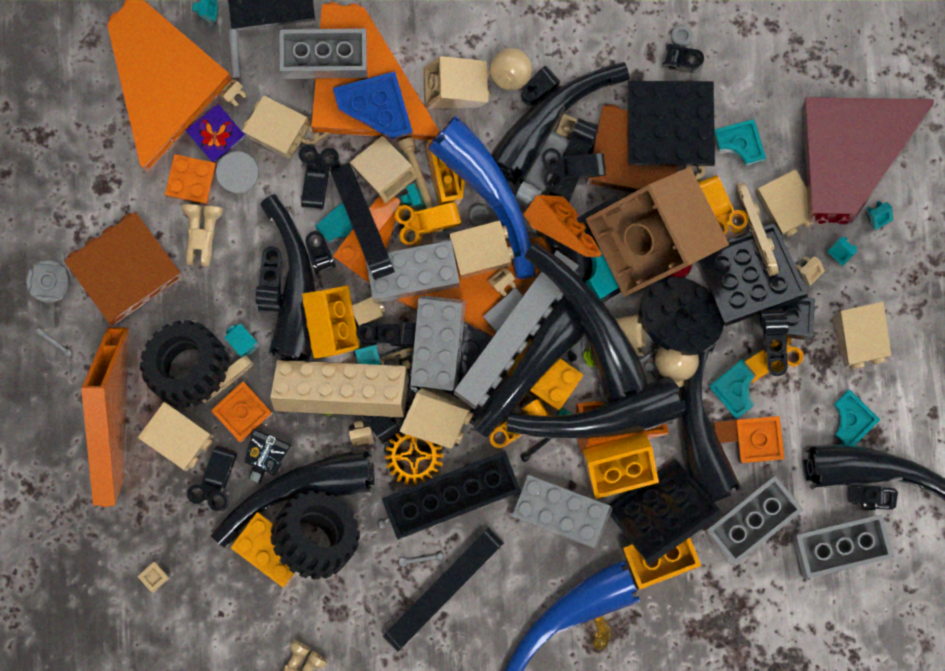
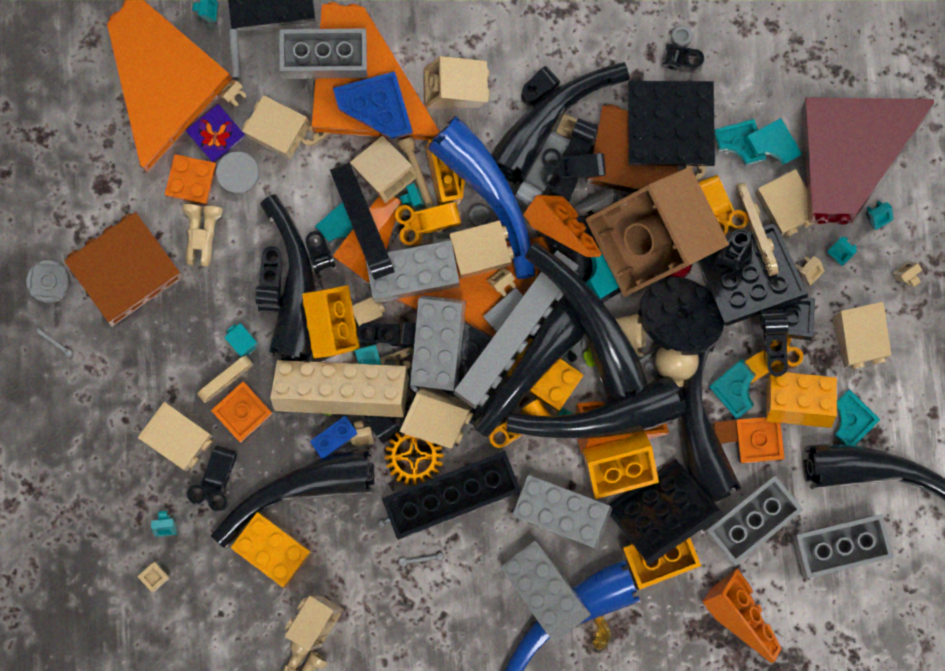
orange slope [81,327,129,507] -> none
black tyre [140,320,229,408] -> none
torso [245,428,294,484] -> none
black tyre [270,491,360,580] -> none
black piece [299,145,341,210] -> none
black beam [382,527,504,652] -> none
tan brick [490,48,532,91] -> none
black hinge [521,438,554,462] -> none
black piece [849,485,898,511] -> none
none -> teal tile [151,511,177,537]
none -> tan brick [284,595,344,652]
none -> blue bracket [310,416,357,459]
none -> light grey brick [500,540,591,642]
none -> light grey tile [574,189,616,216]
none -> orange wedge [703,569,782,663]
none -> black piece [716,229,752,273]
none -> teal tile [745,118,802,165]
none -> light orange brick [766,372,837,428]
none -> tan tile [892,261,922,287]

